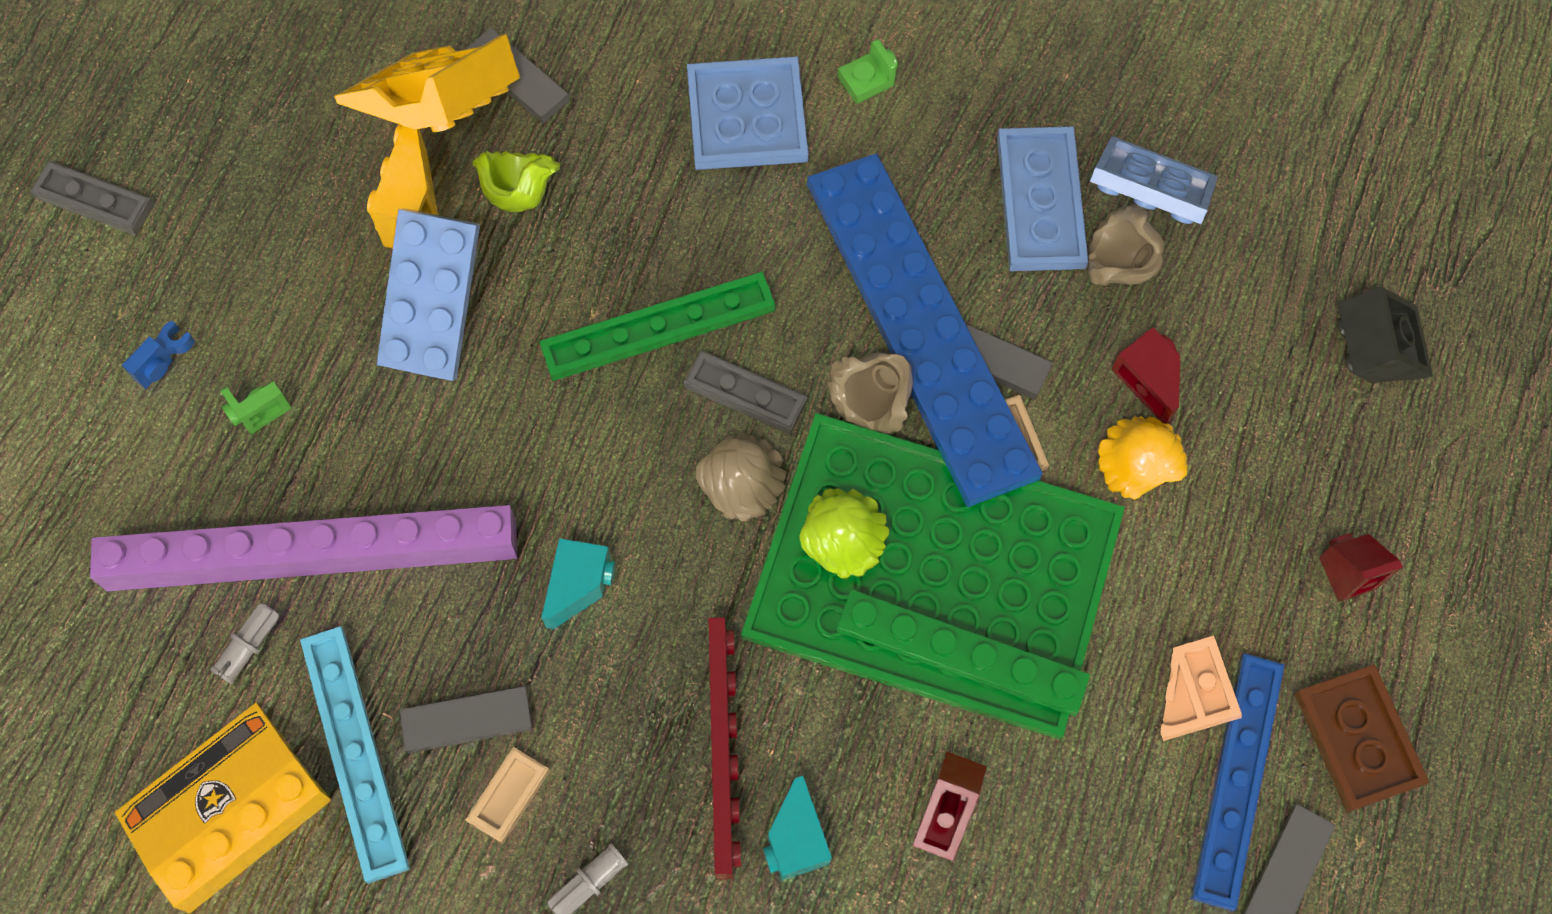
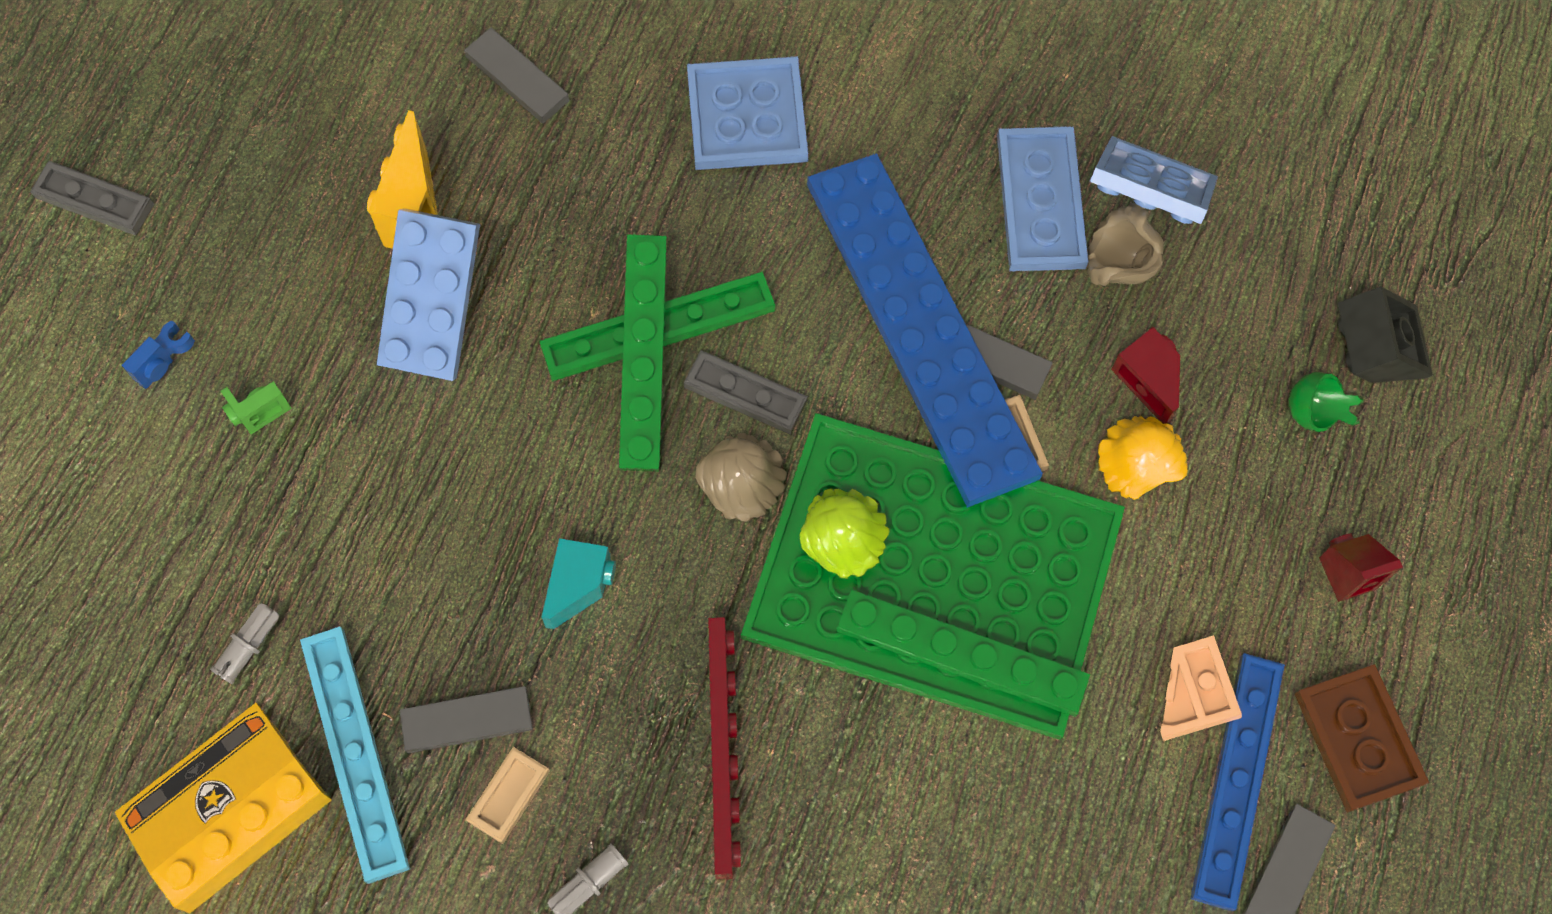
medium lavender brick [90,505,518,591] -> none
yellow piece [335,34,520,132] -> none
lime hair [473,151,560,212] -> none
teal slope [762,776,832,881] -> none
dark tan hair [827,352,914,435] -> none
bright green bracket [837,39,898,104] -> none
dark red slope [913,751,987,861] -> none
none -> green plate [619,234,667,472]
none -> green piece [1288,372,1364,432]

